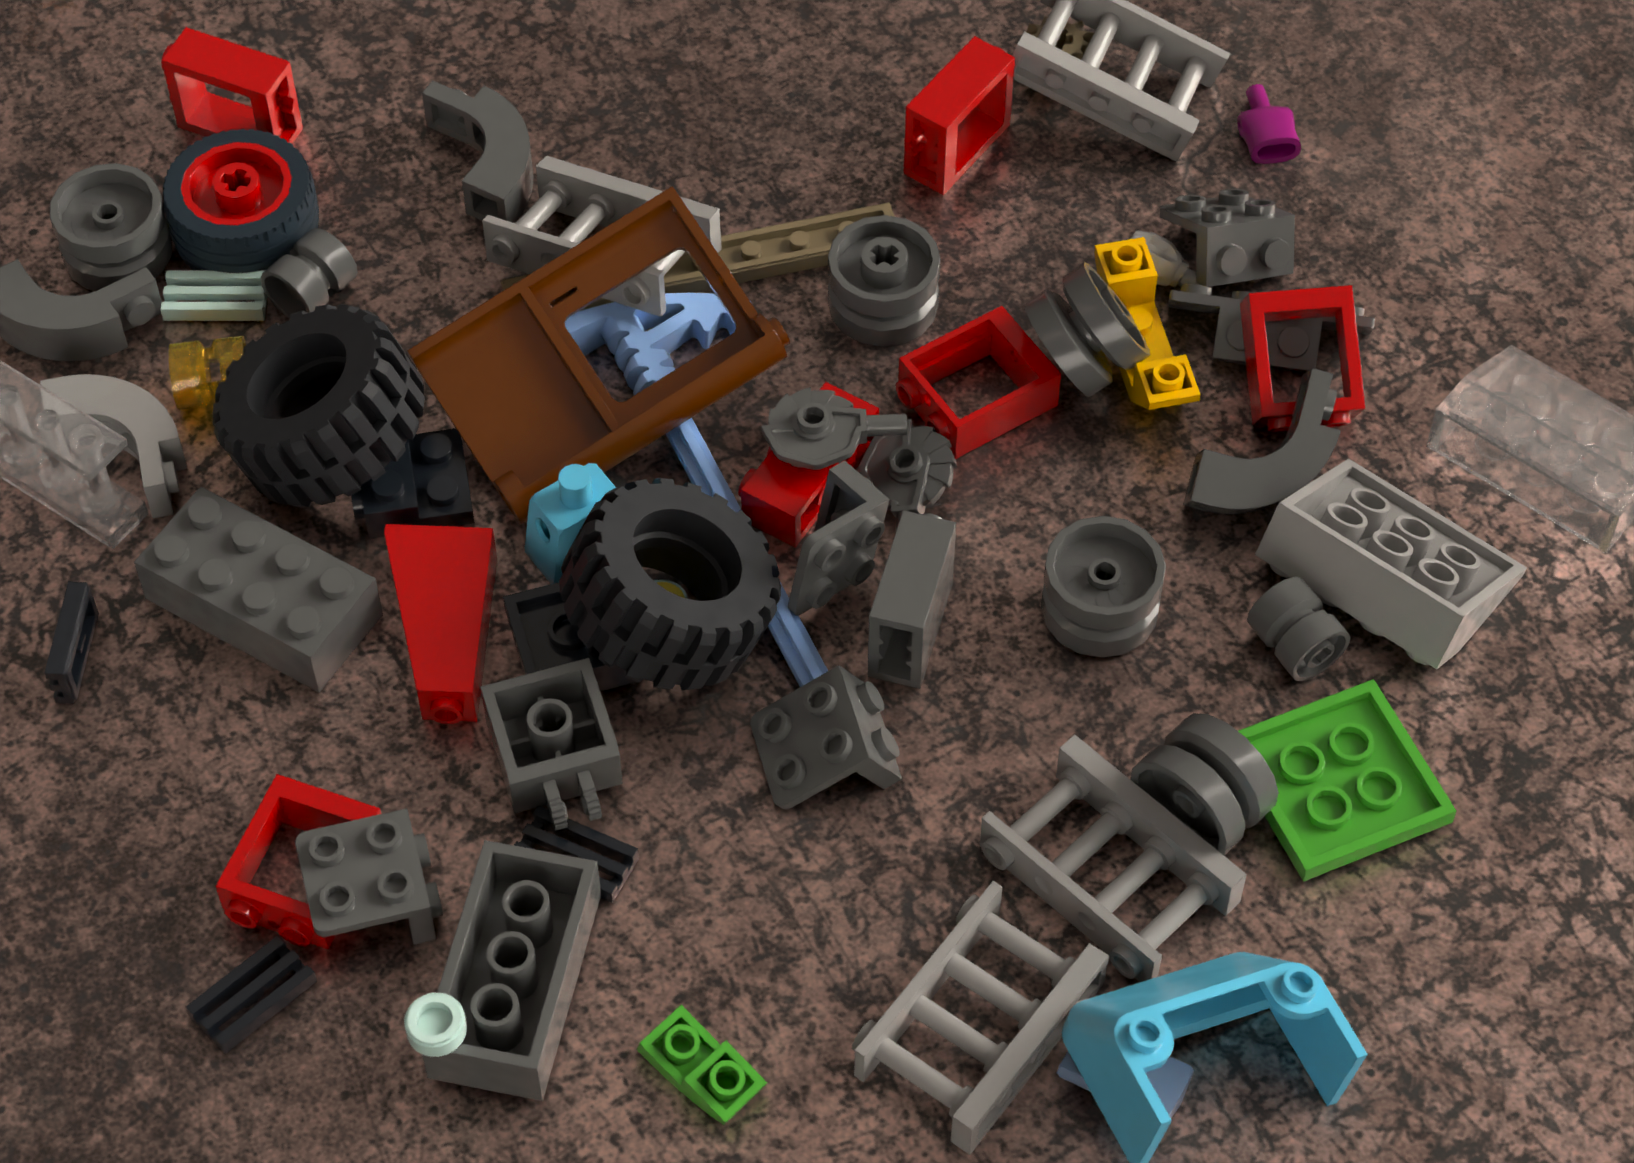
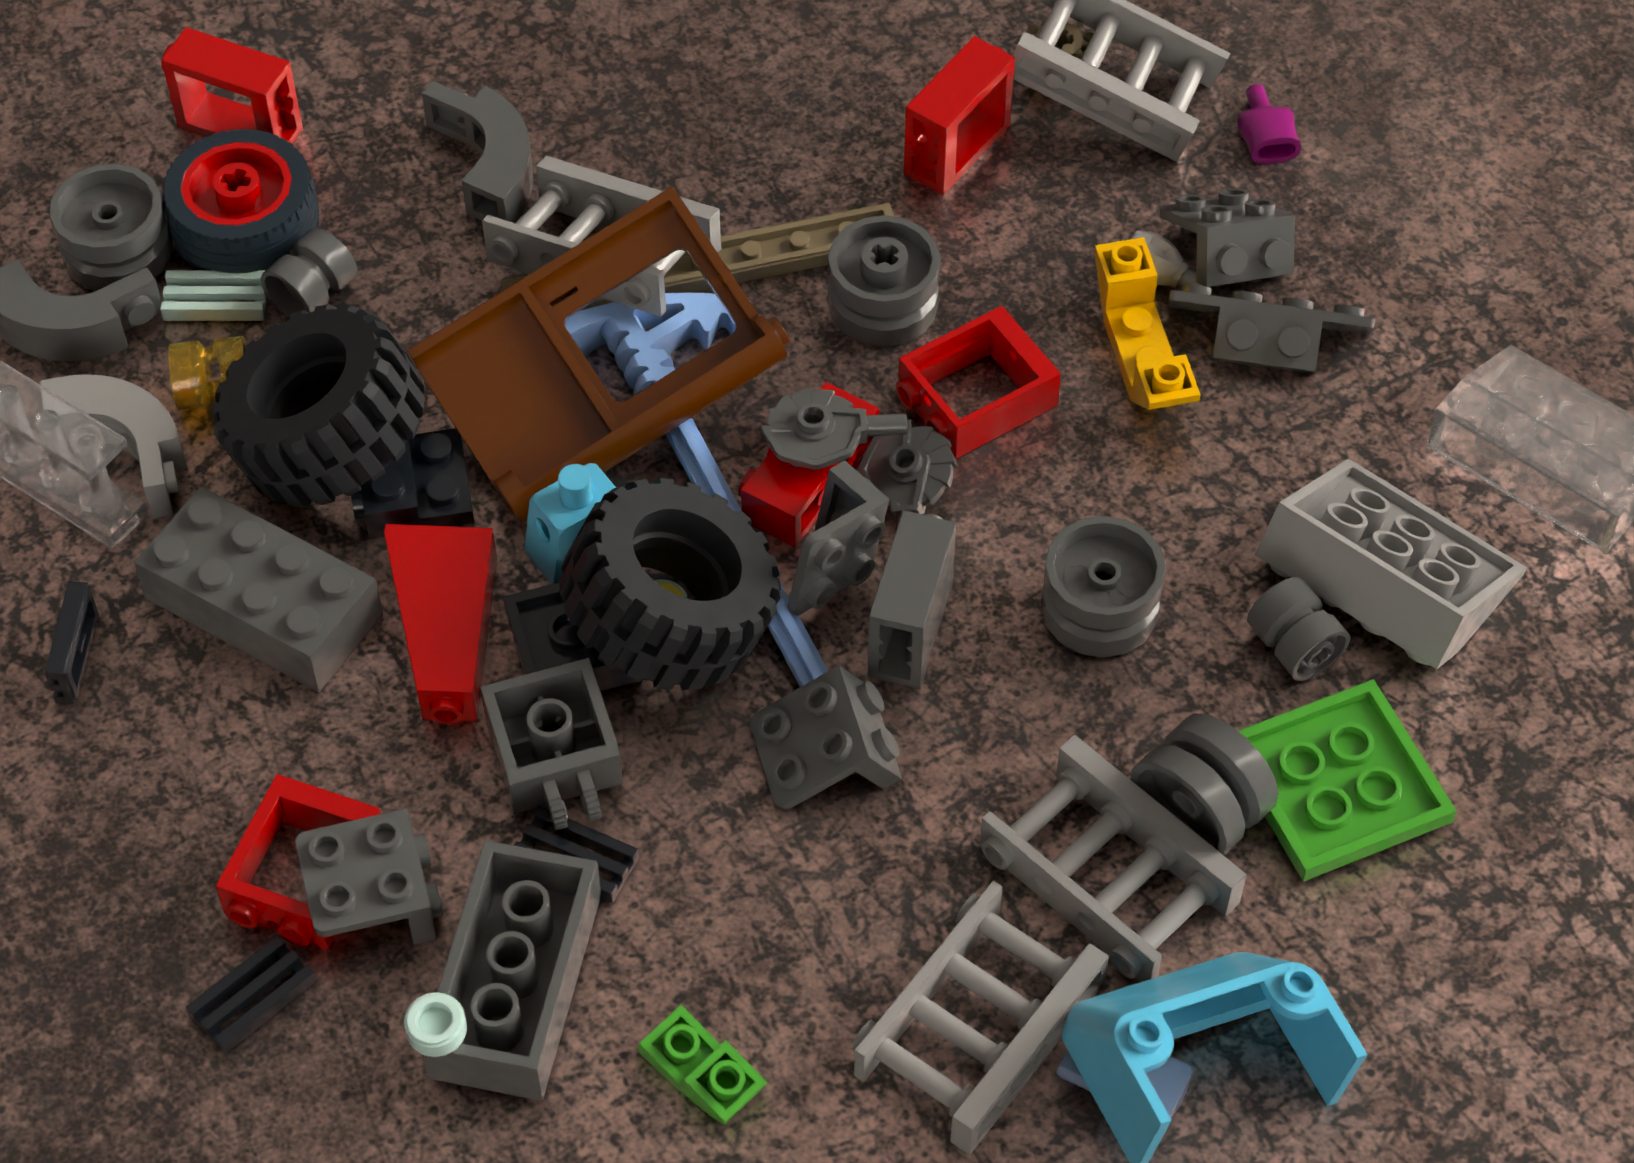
dark grey wheel [1025,262,1150,397] -> none
dark grey arch [1183,368,1341,515] -> none
red window [1240,285,1366,432] -> none

